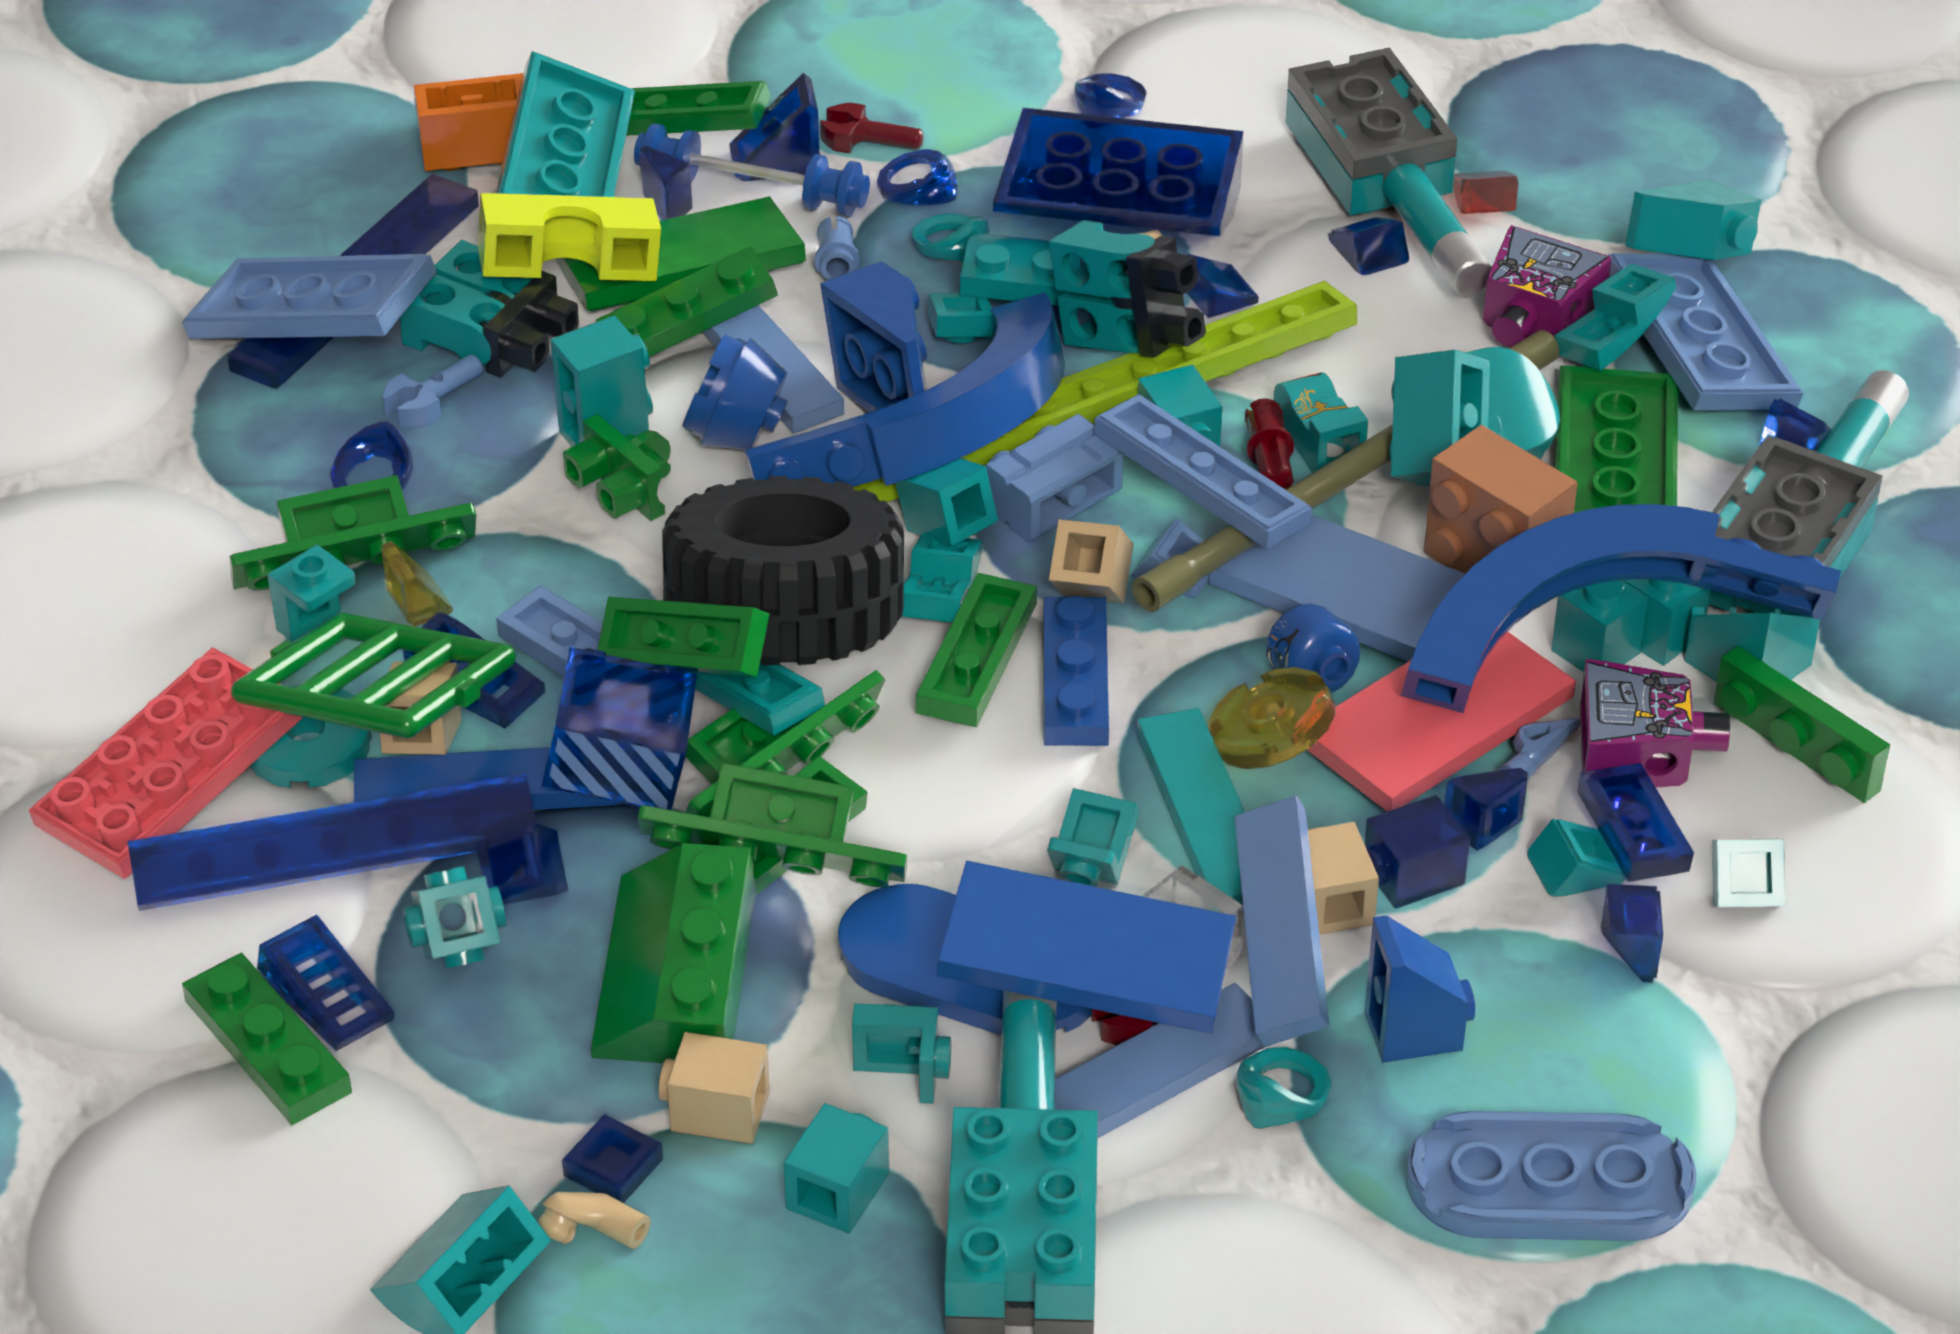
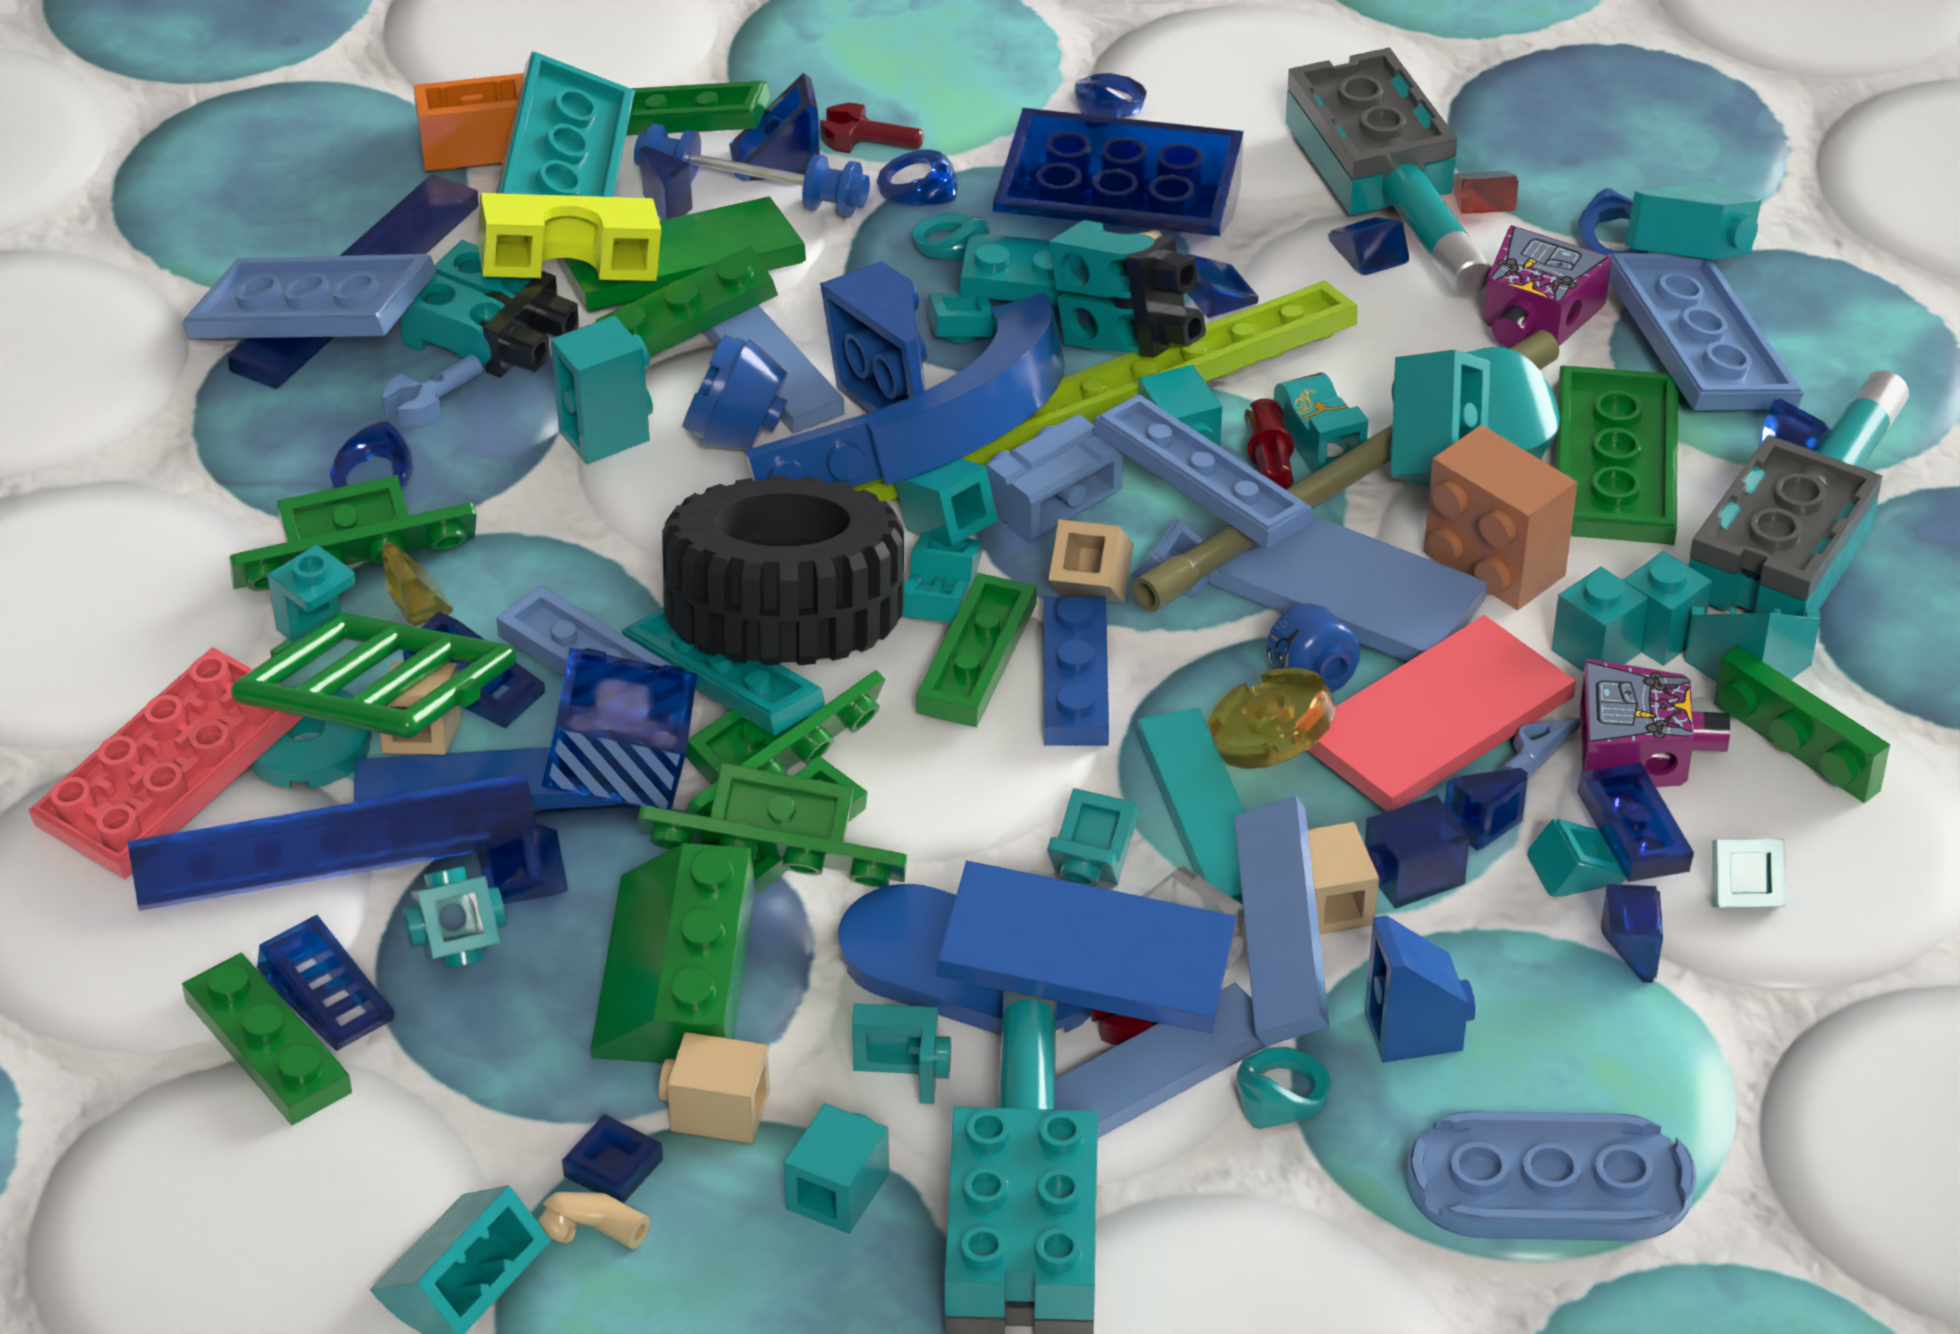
green hips [563,414,671,521] -> none
green plate [595,596,770,677] -> none
medium blue pin [814,216,860,280] -> none
blue arch [1401,504,1841,713] -> none
teal slope [1555,263,1676,371] -> none
none -> blue piece [1577,188,1649,255]

